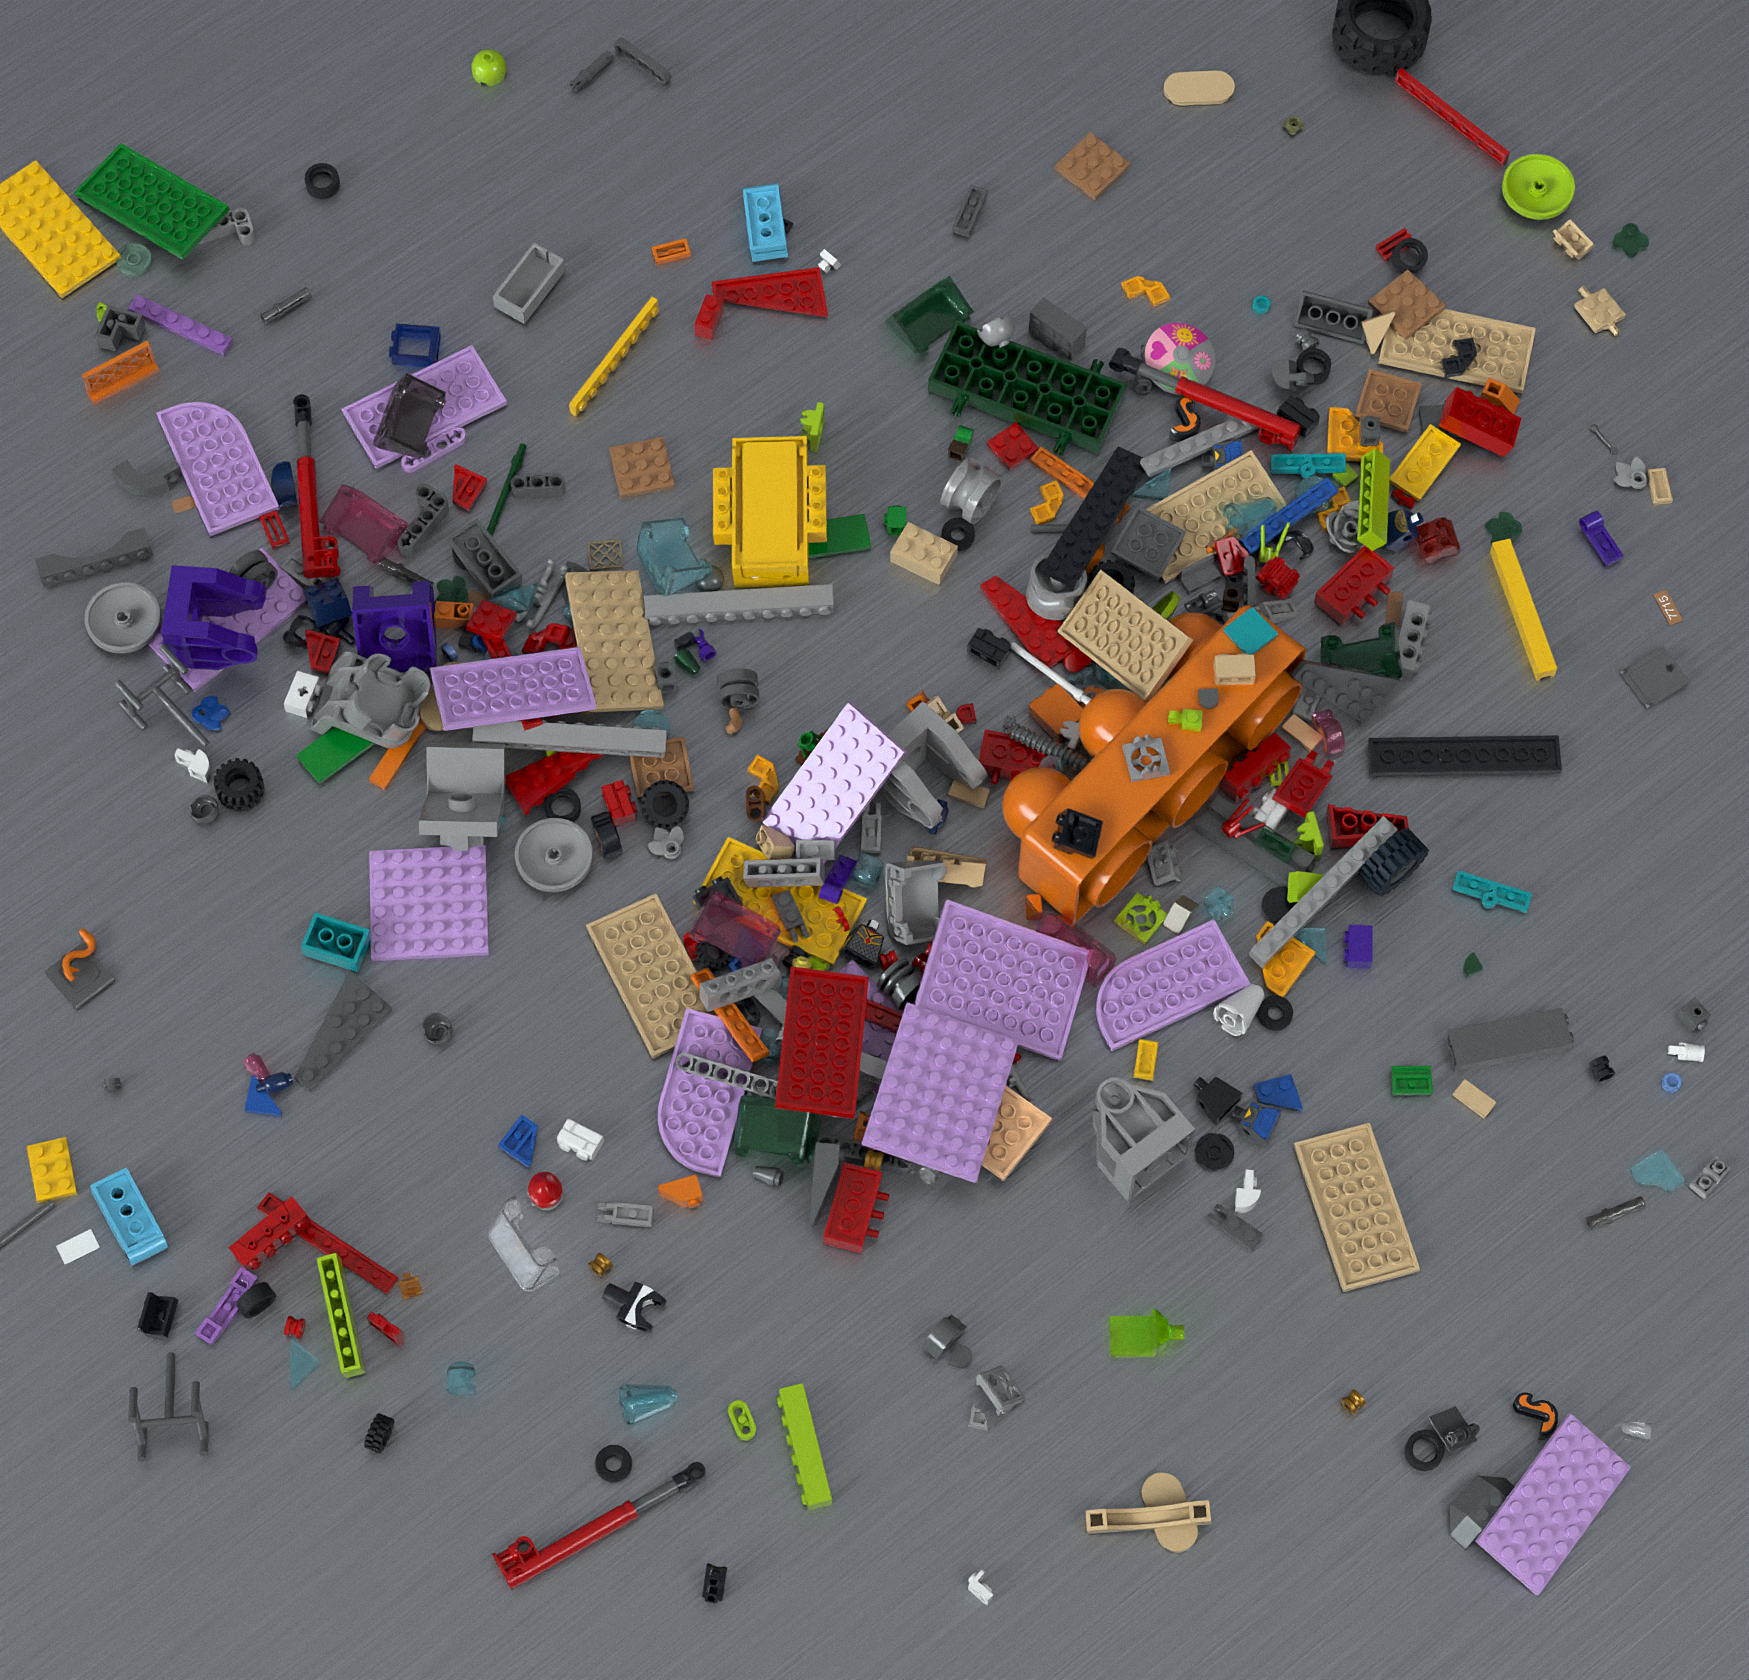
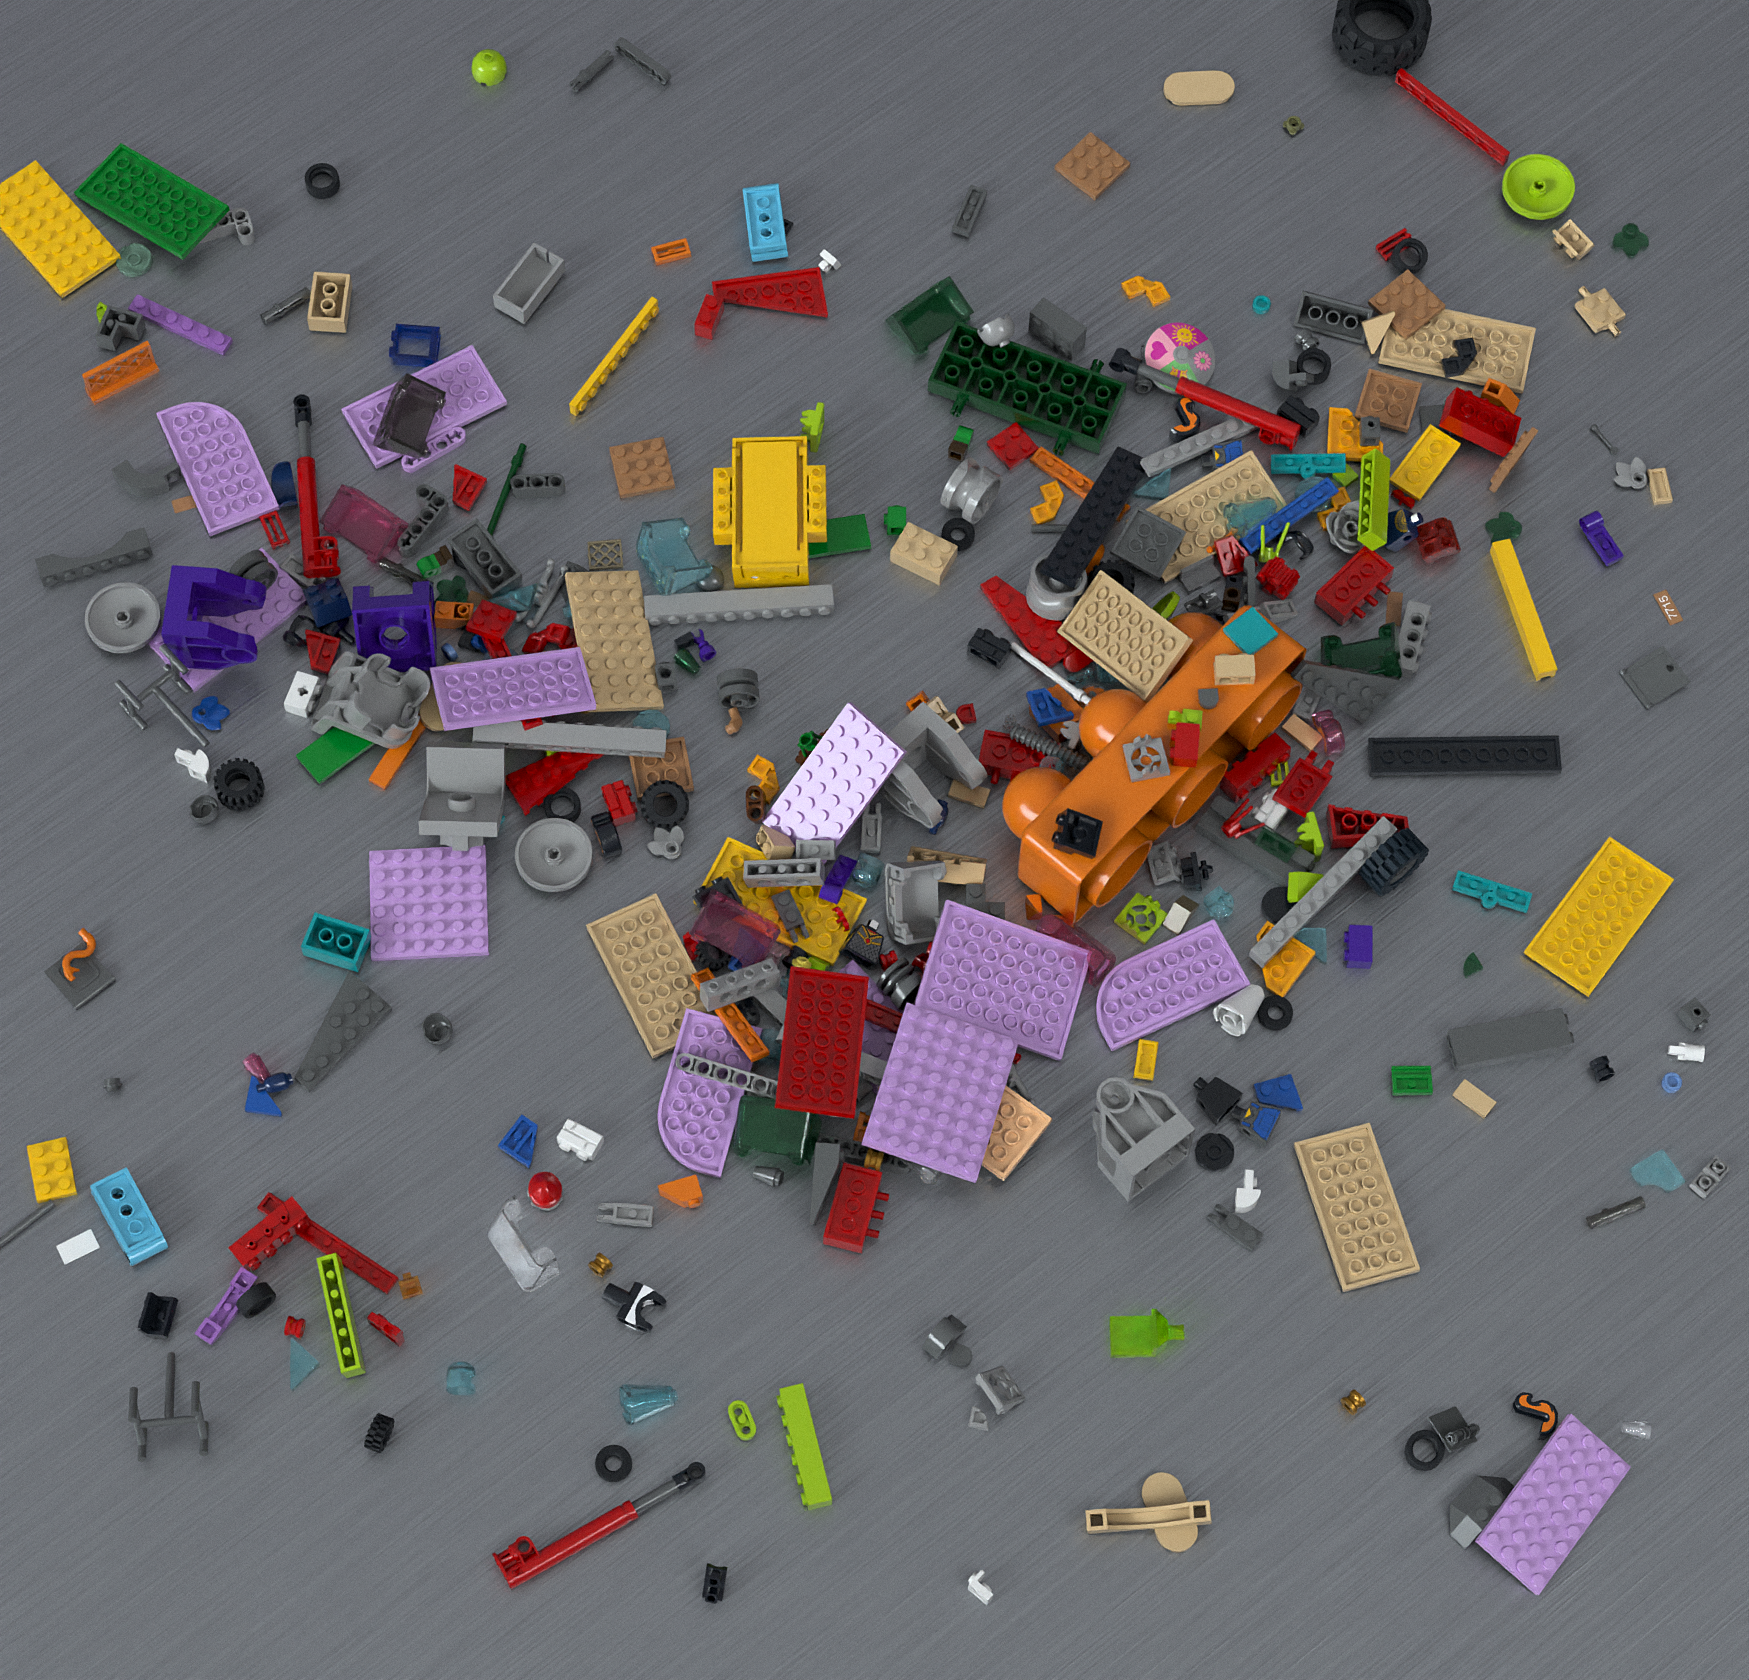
none -> tan brick [307,272,353,333]
none -> leg [416,544,455,578]
none -> dark grey brick [965,884,1005,920]
none -> blue wing [1026,688,1074,727]
none -> red brick [1169,722,1200,768]
none -> black hips [1180,852,1213,891]
none -> medium nougat plate [1489,427,1538,493]
none -> yellow plate [1524,836,1674,997]

